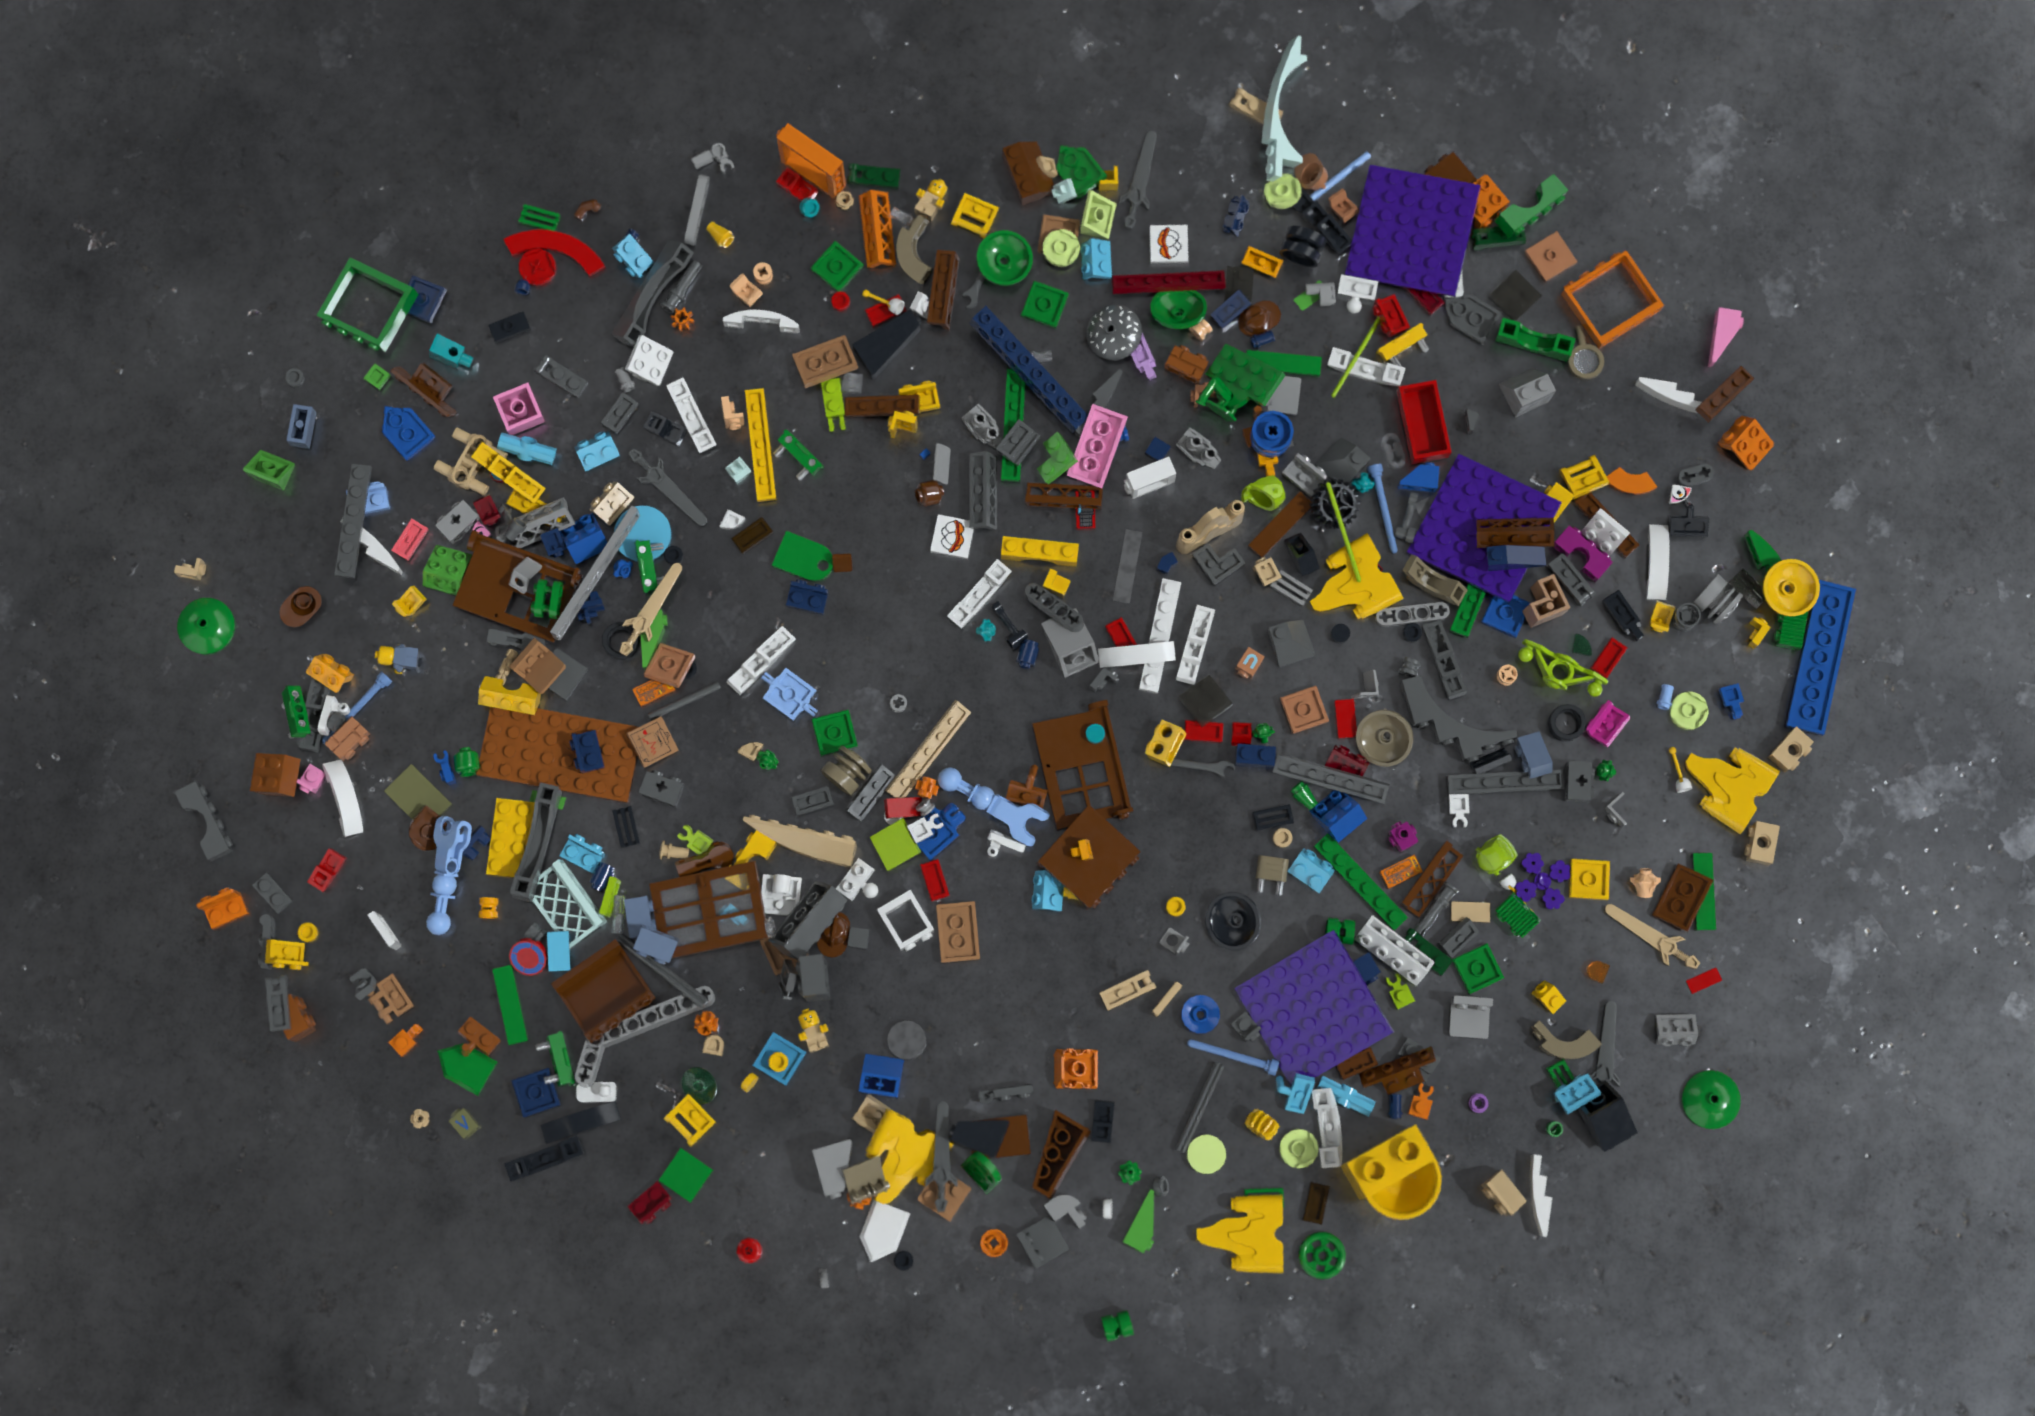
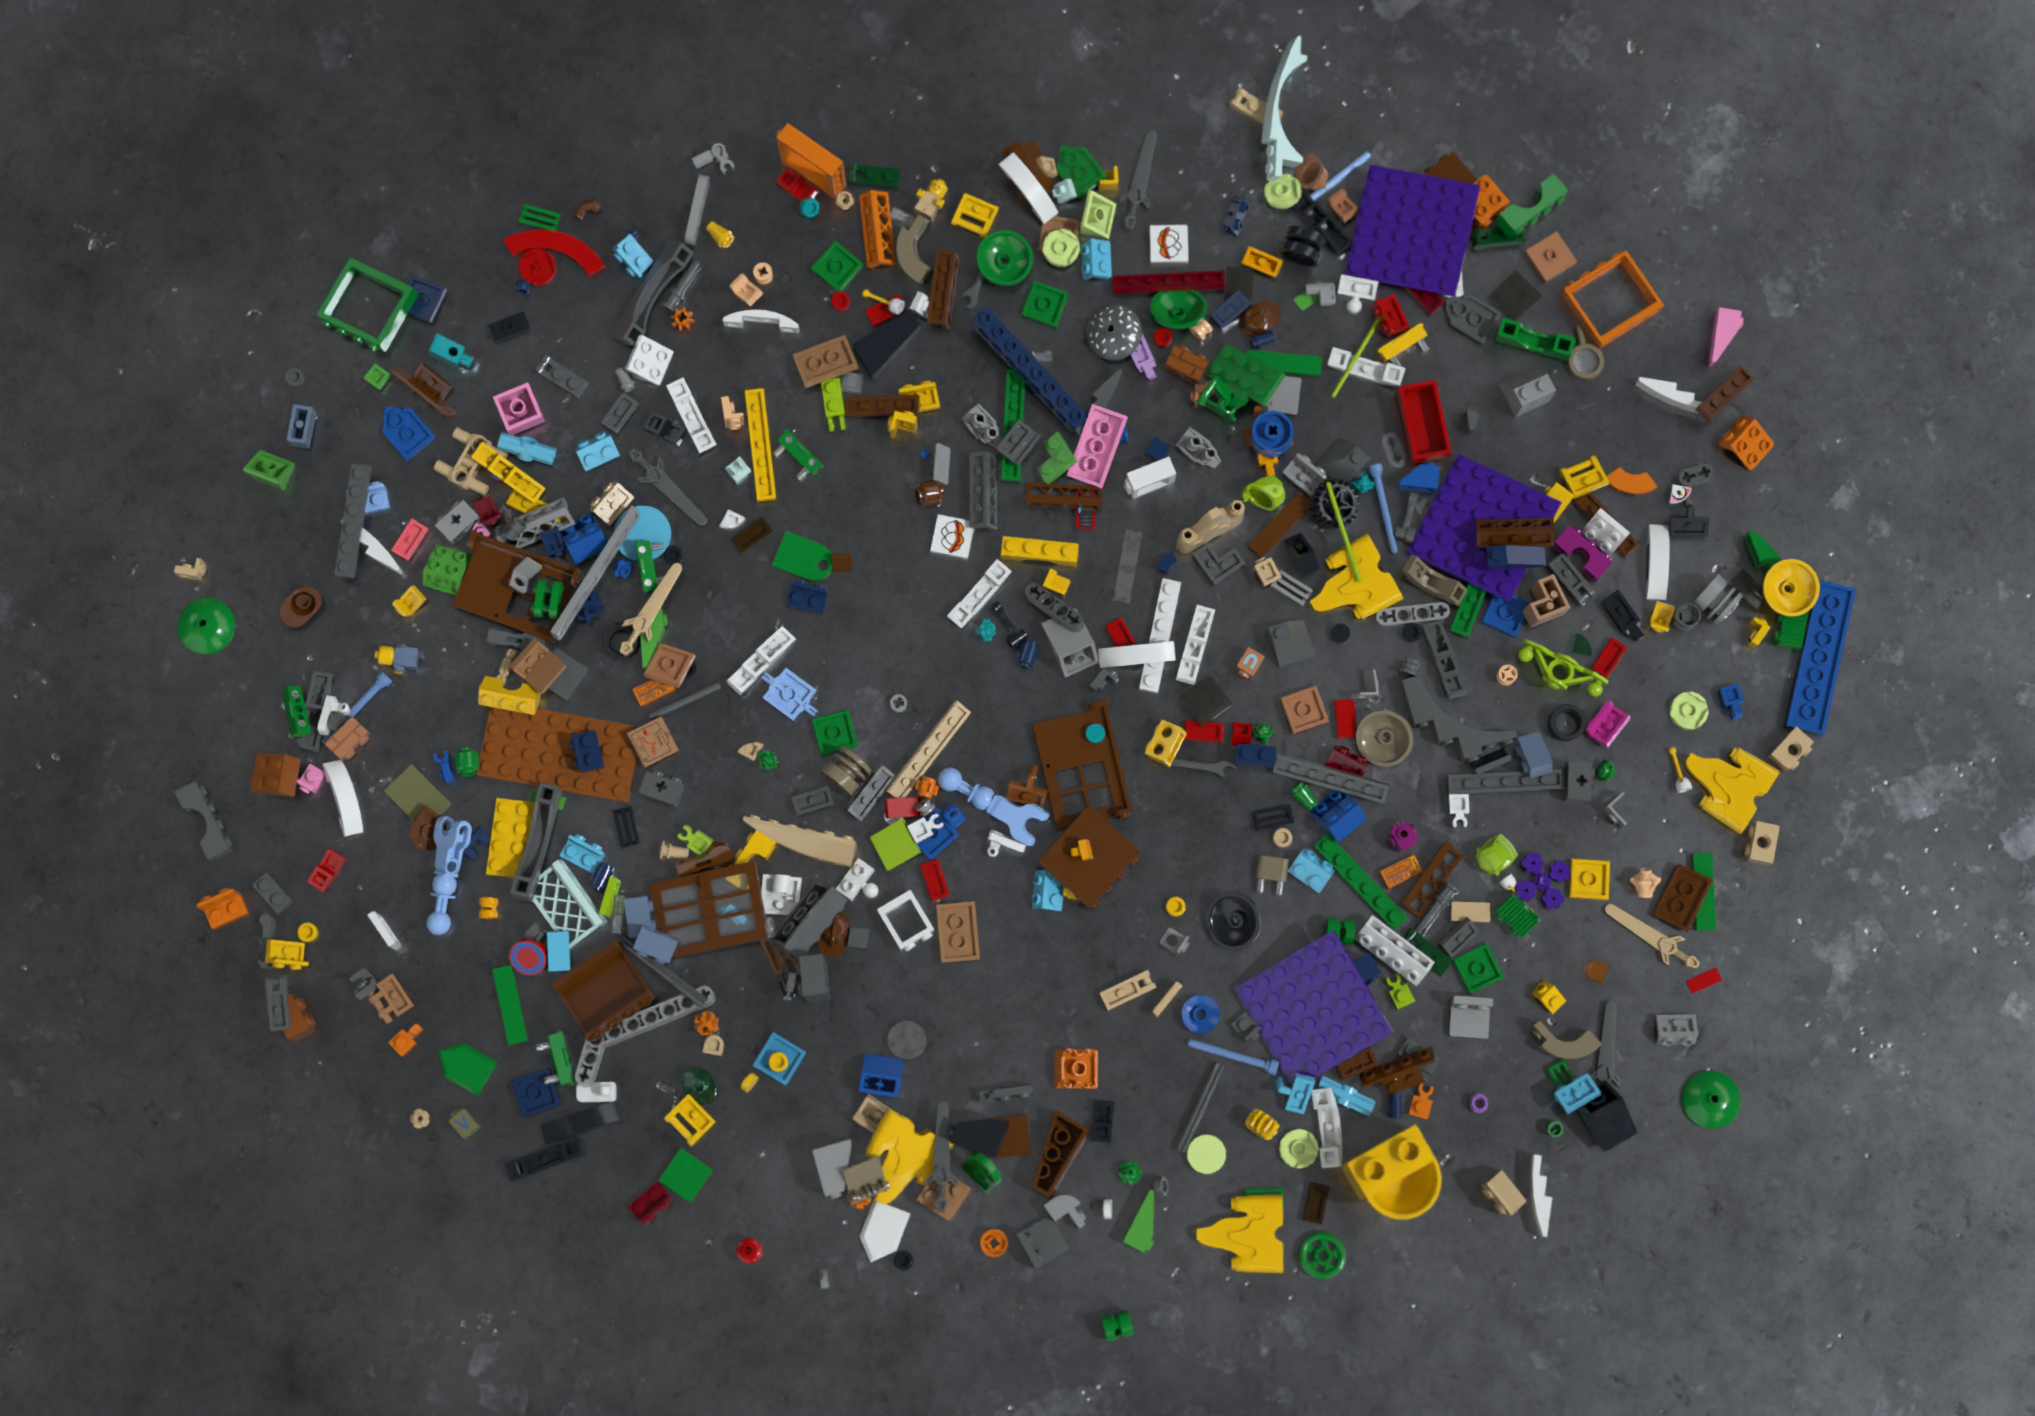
light orange bracket [306,654,354,693] -> none
dark orange plate [458,1016,501,1057] -> none
piece [798,1008,829,1053] -> none
light blue pin [1657,684,1674,710] -> none
none -> white slope [998,153,1059,224]
none -> red tile [1153,328,1172,348]

